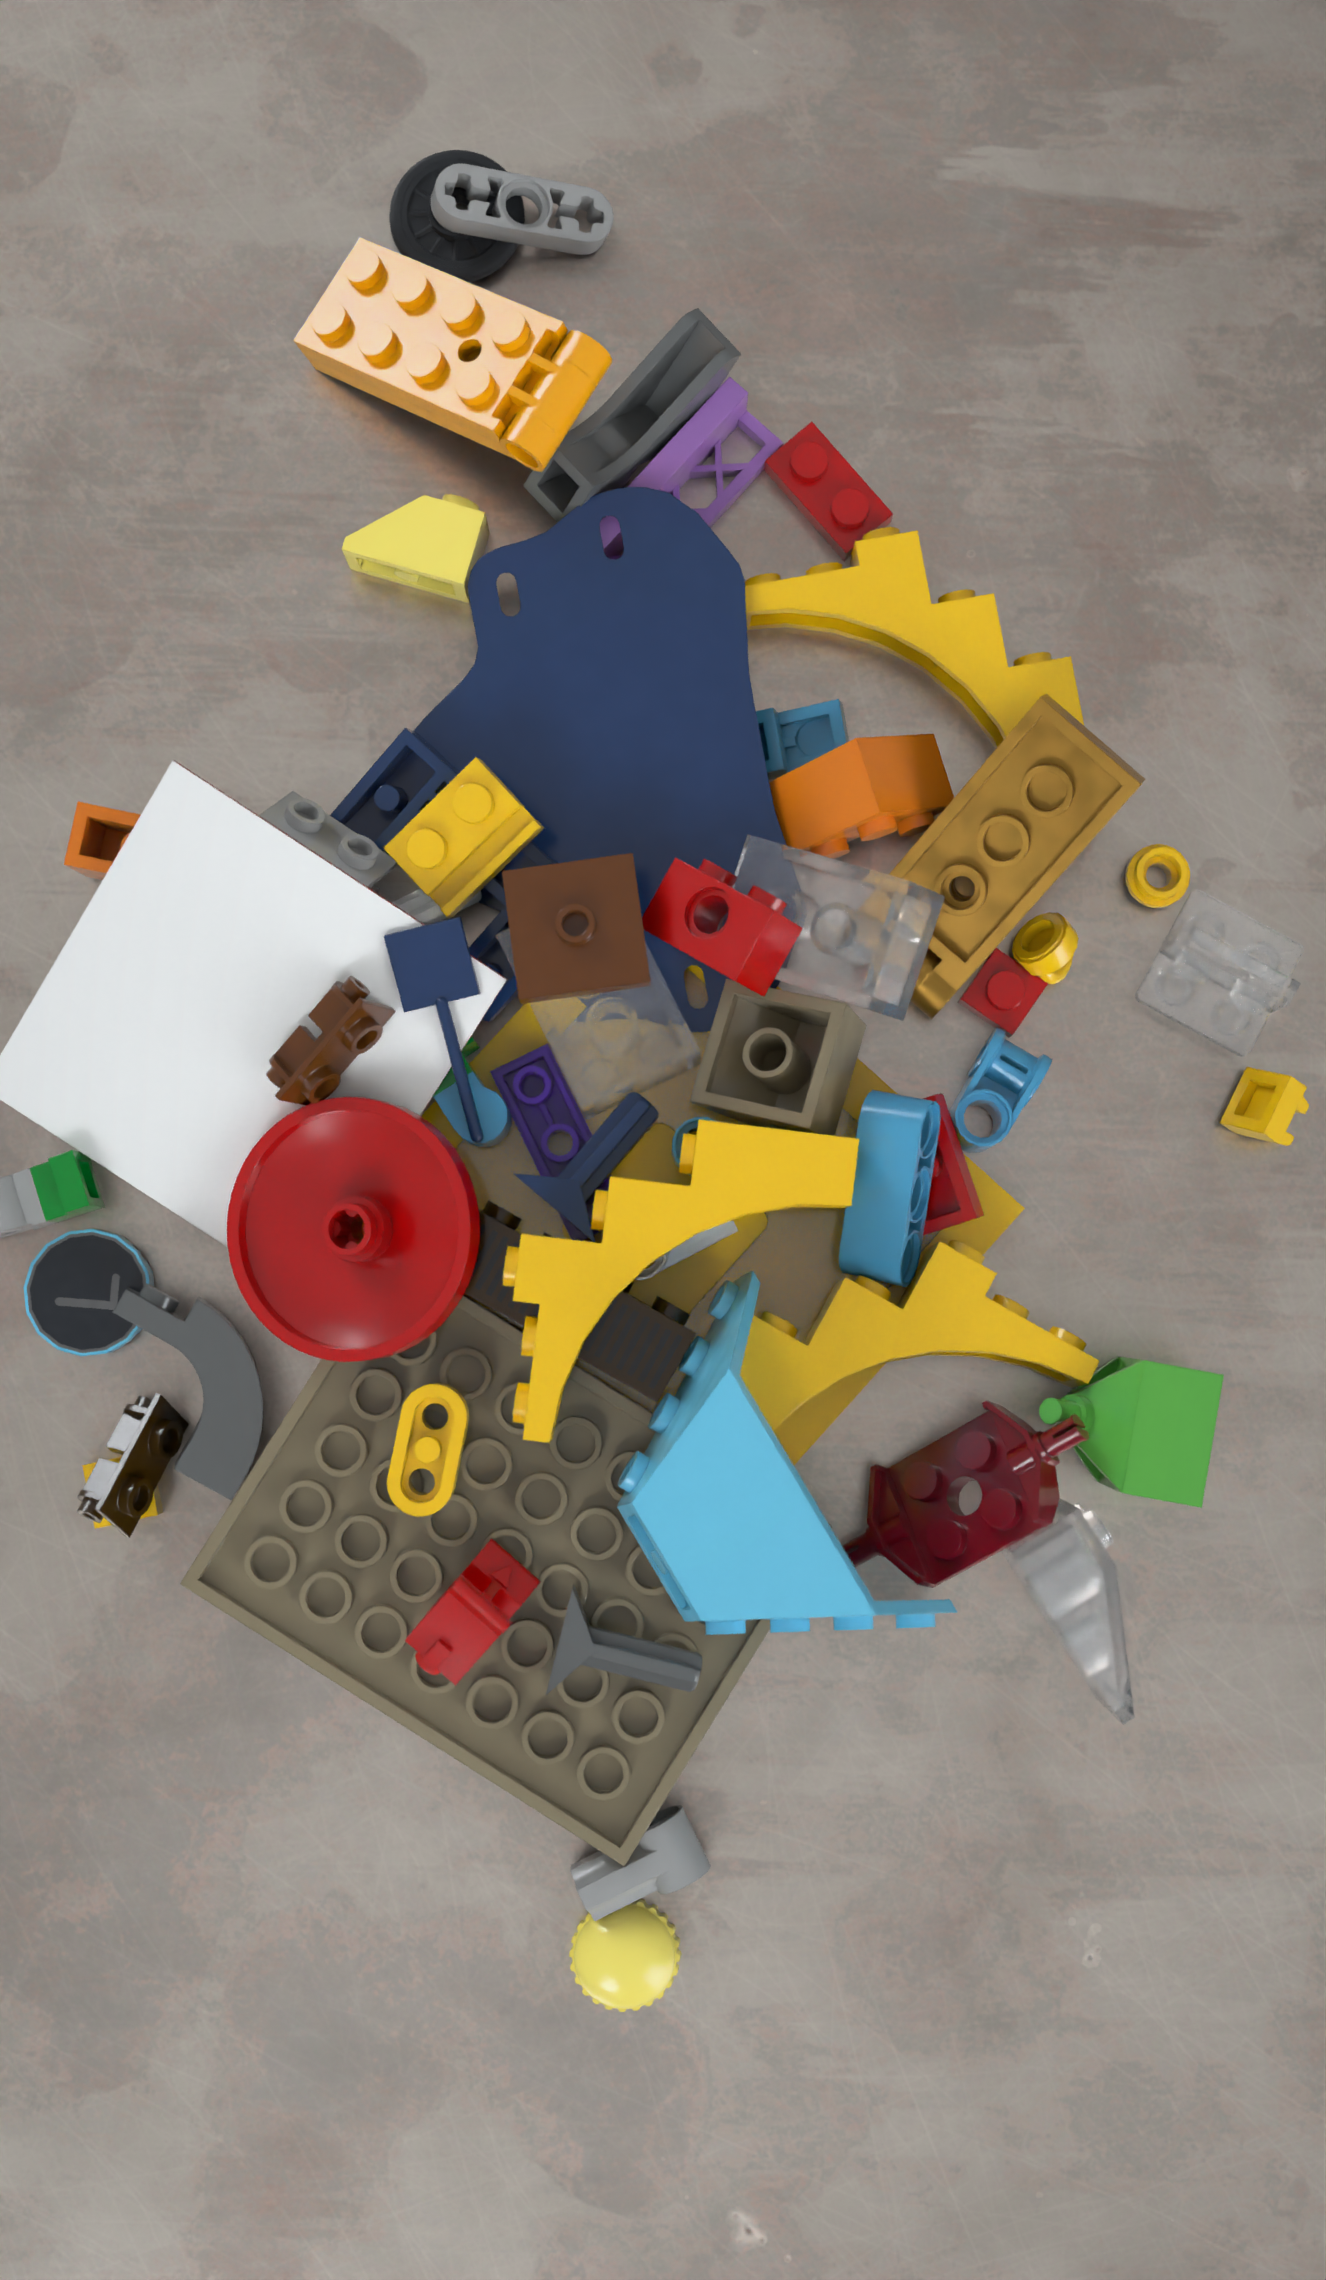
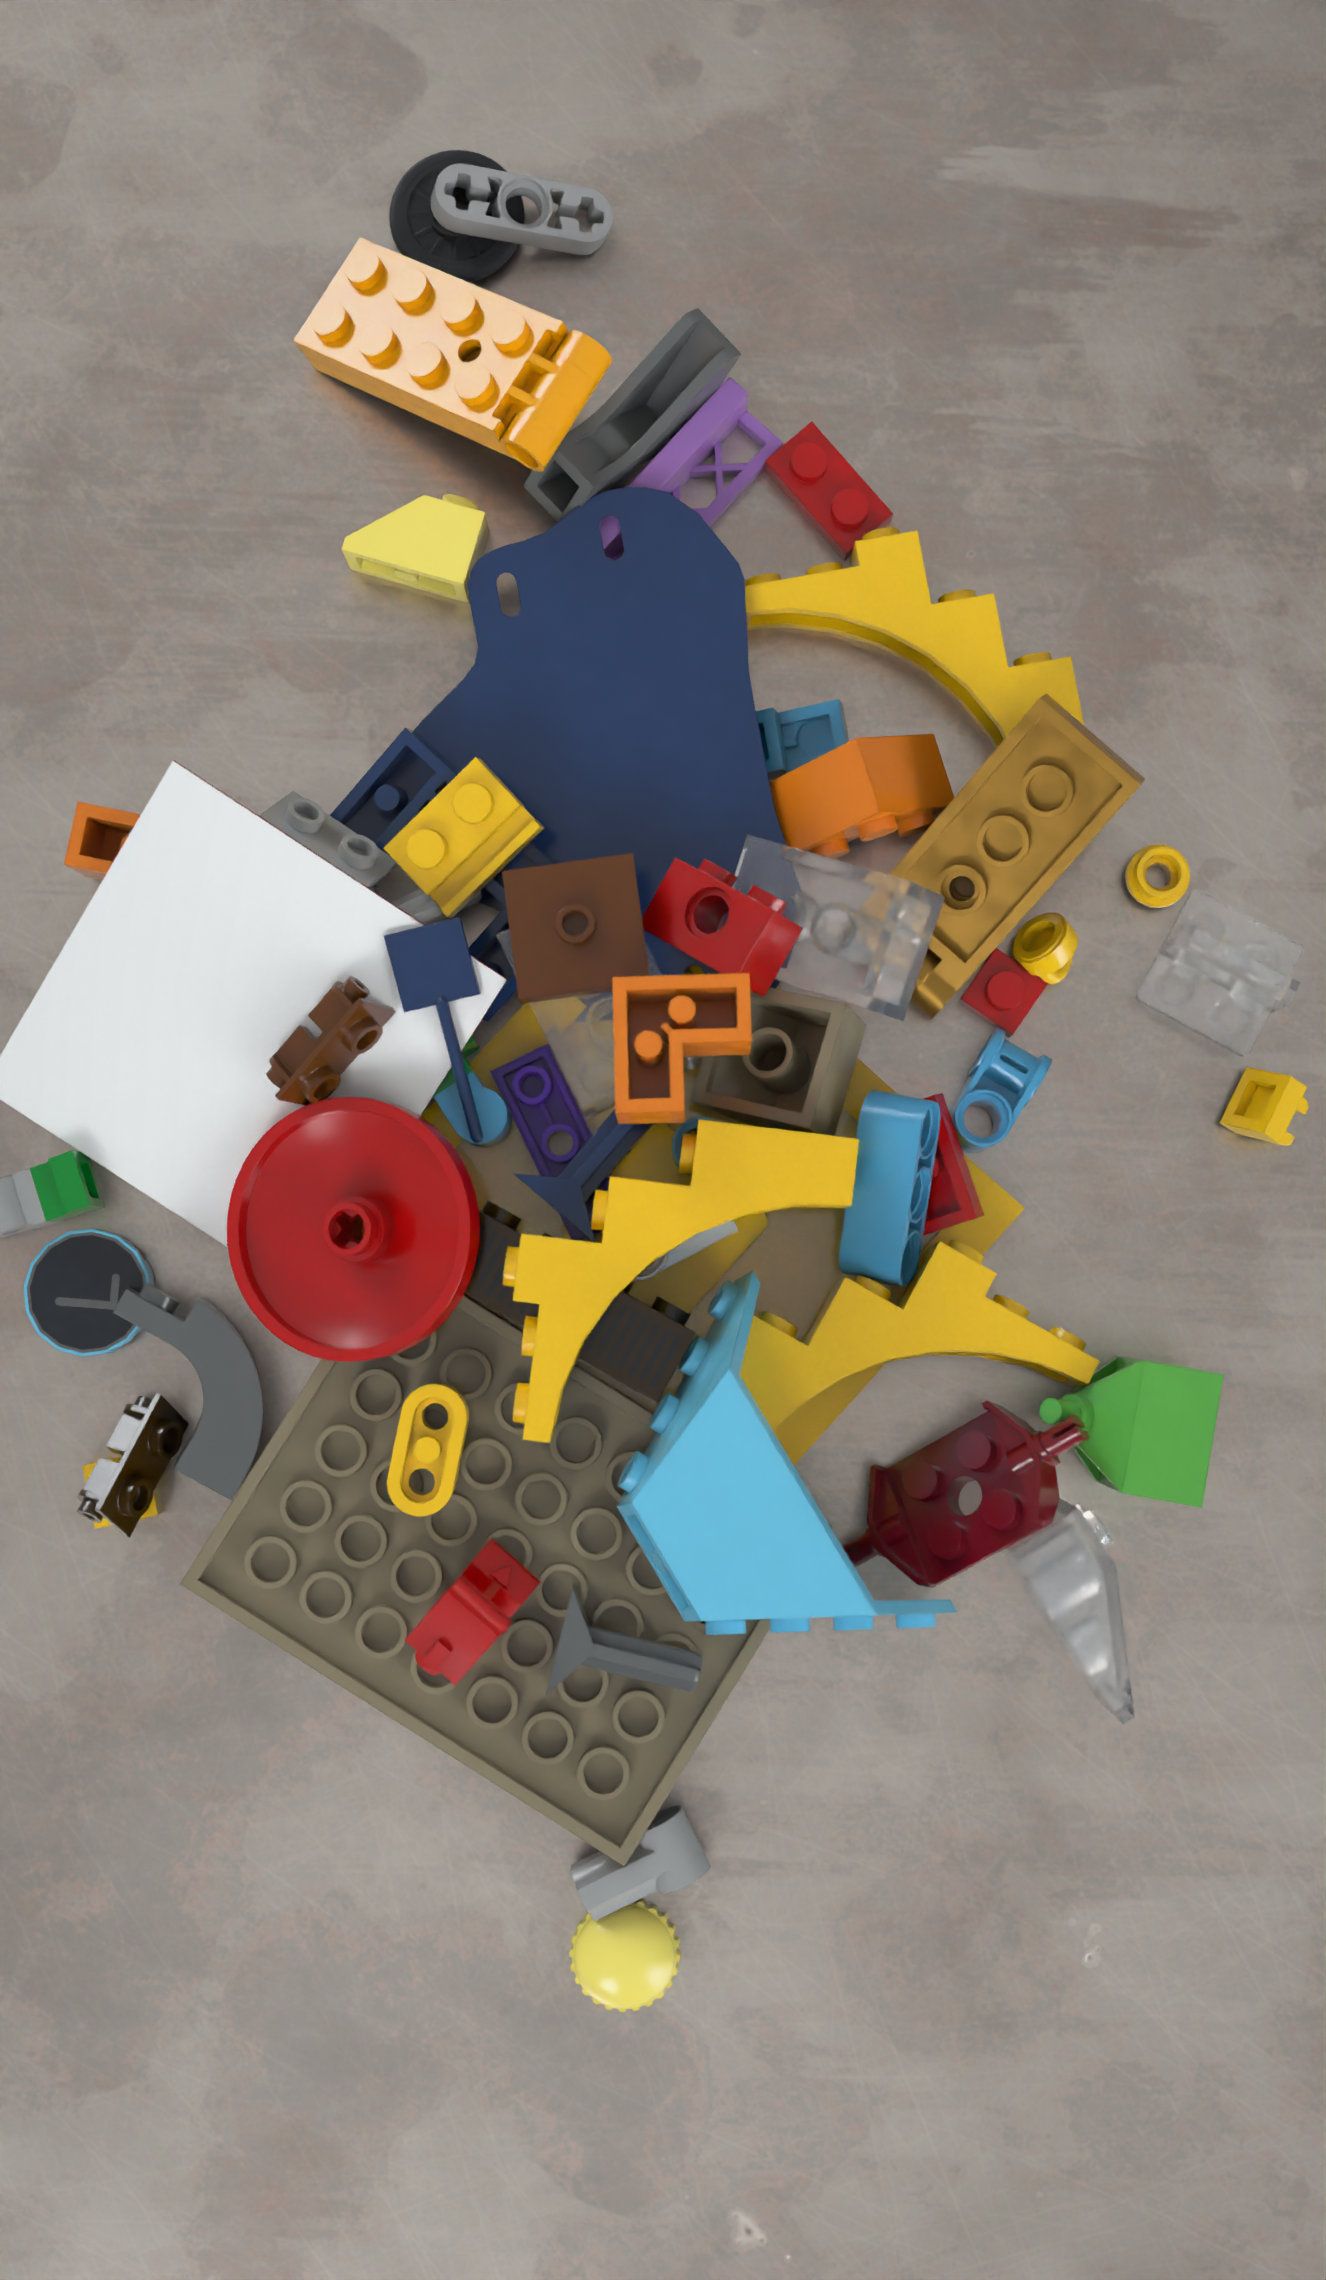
none -> orange brick [612,973,752,1124]

